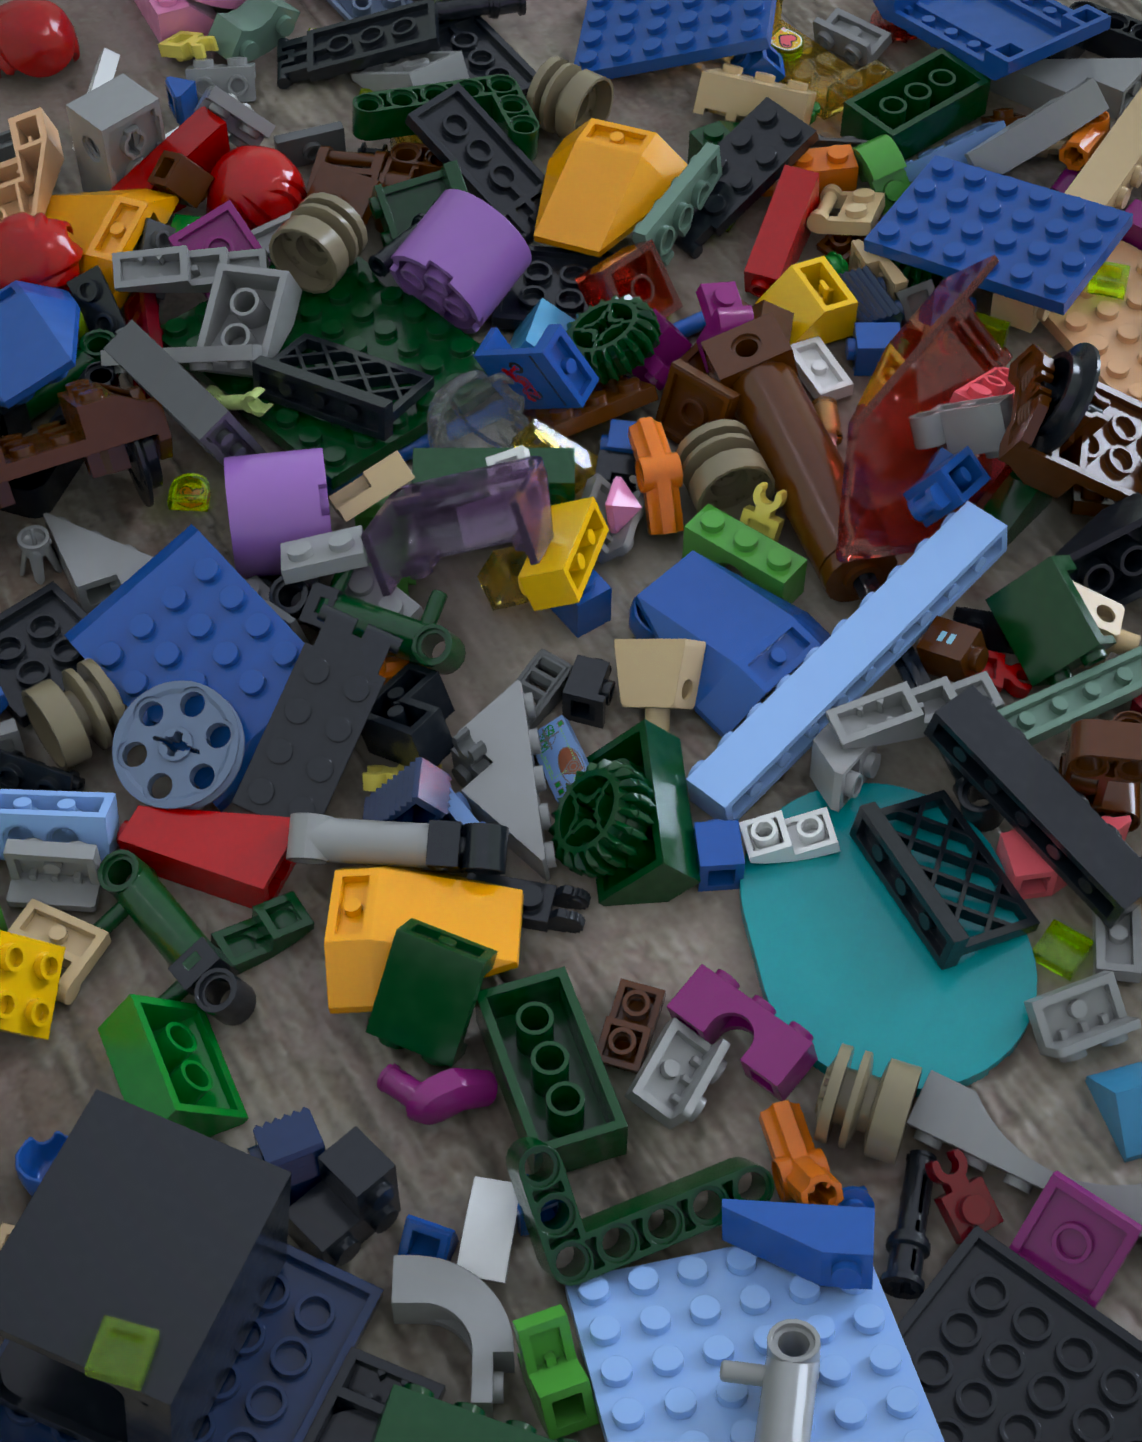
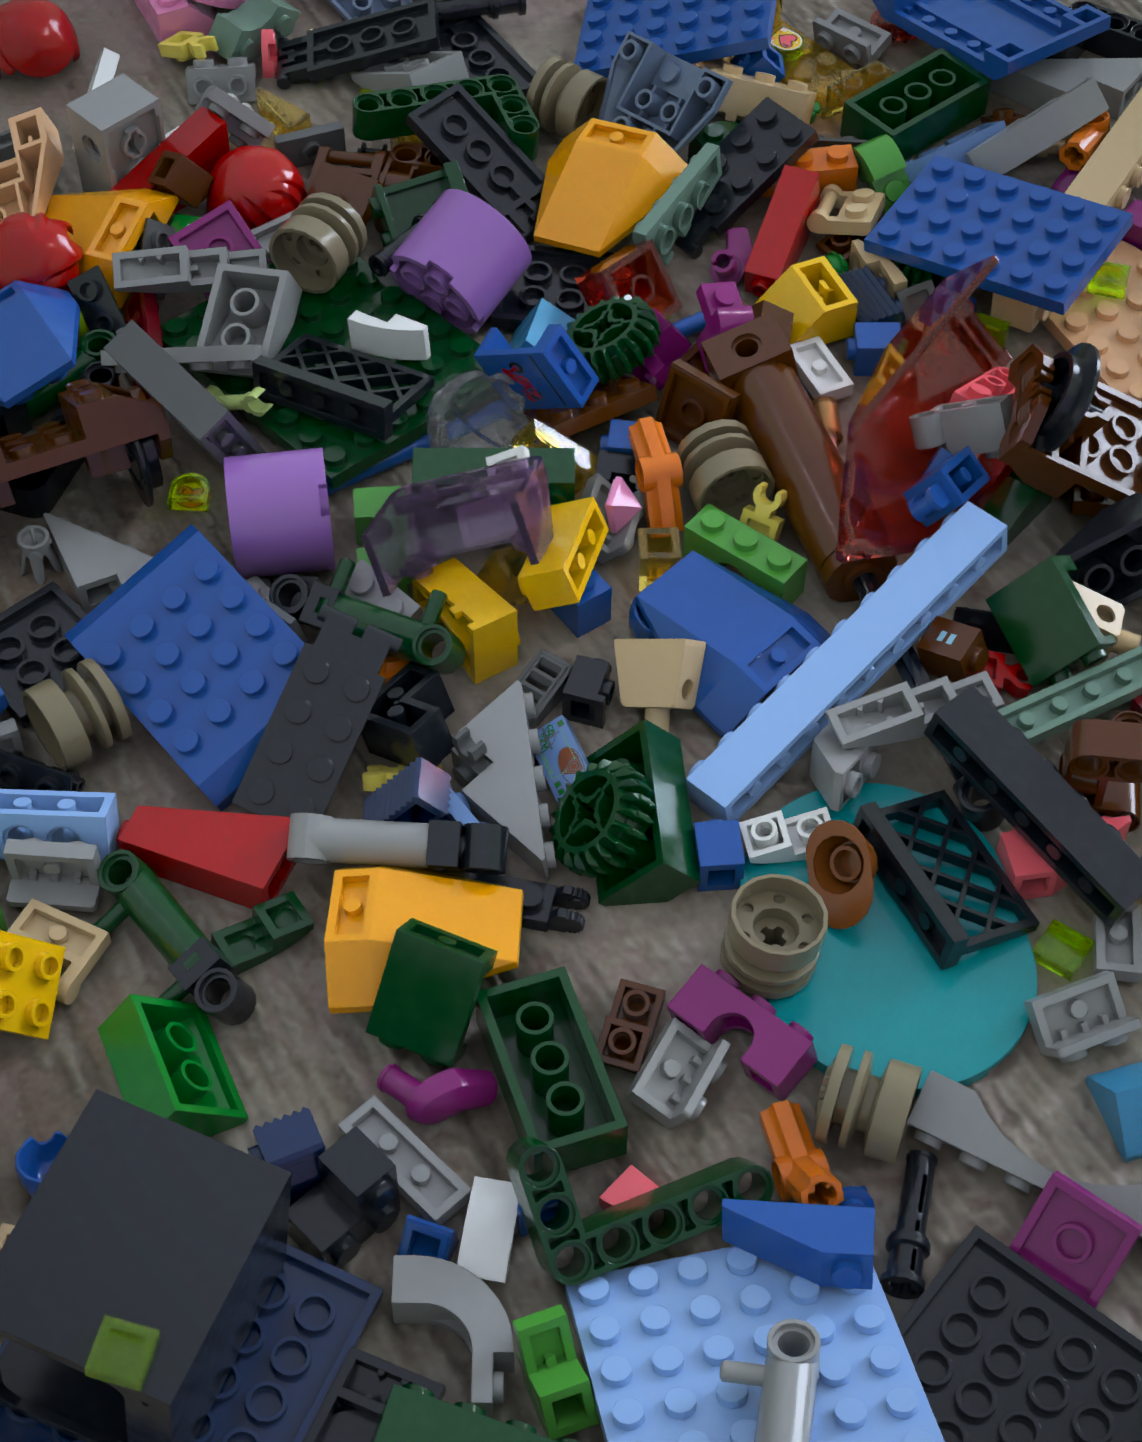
sand blue wedge [112,680,245,810] -> none
blue slope [165,76,198,125] -> none
light grey bracket [280,525,372,585] -> none
tan slope [328,450,415,522] -> none
dark red plate [925,1149,1004,1244] -> none
none -> clear yellow slope [255,87,311,135]
none -> coral tile [261,29,277,78]
none -> light grey plate [338,1095,472,1226]
none -> white slope [347,310,431,360]
none -> yellow wedge [412,557,521,684]
none -> sand blue wedge [598,30,733,155]
none -> coral tile [599,1164,659,1209]
none -> clear yellow brick [637,527,681,591]
none -> magenta arm [710,227,753,284]
none -> dark tan wheel [720,874,828,999]
none -> dark orange piece [806,820,878,929]

